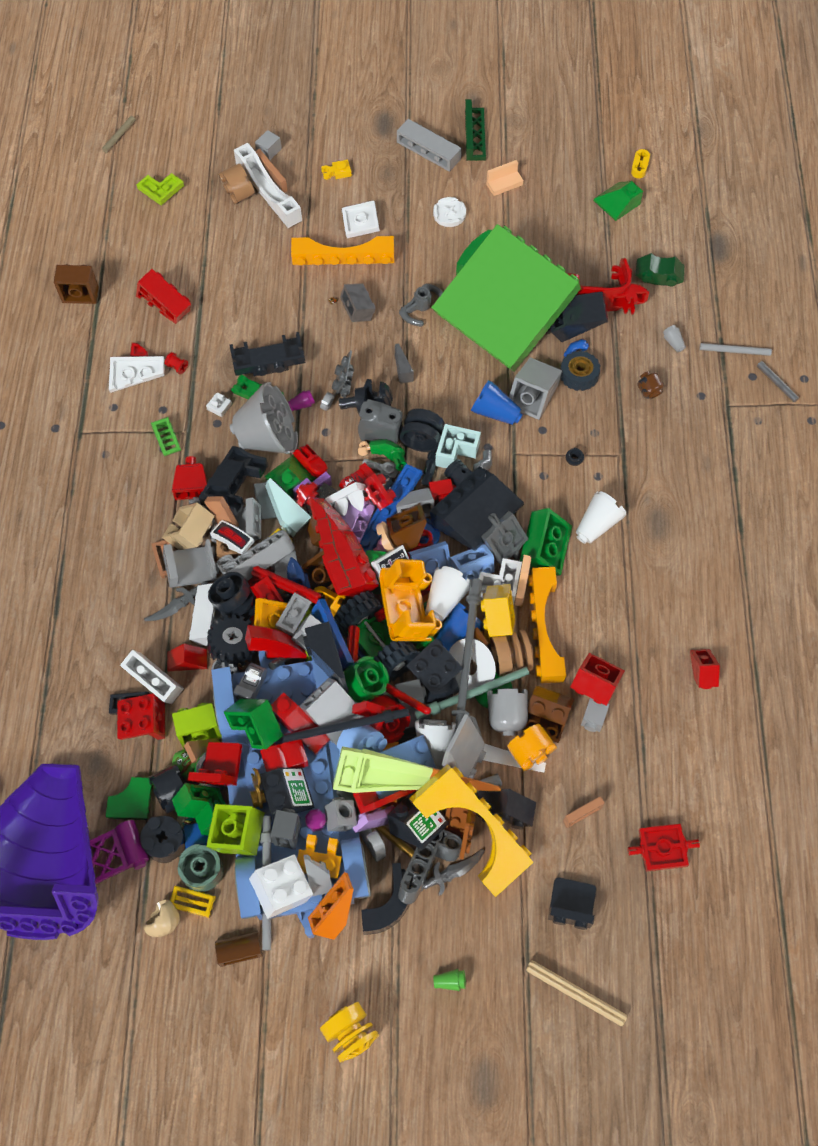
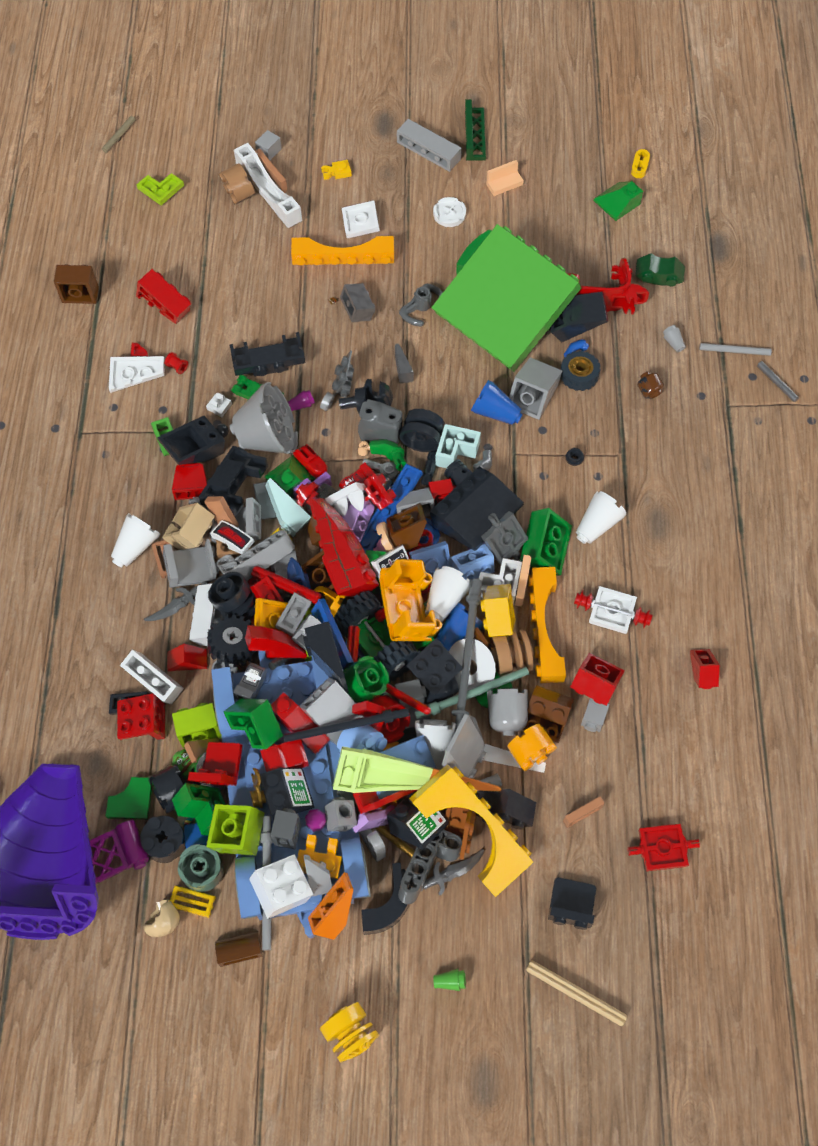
none -> white cone [111,513,160,568]
none -> black slope [157,415,229,465]
none -> white plate [574,586,652,634]

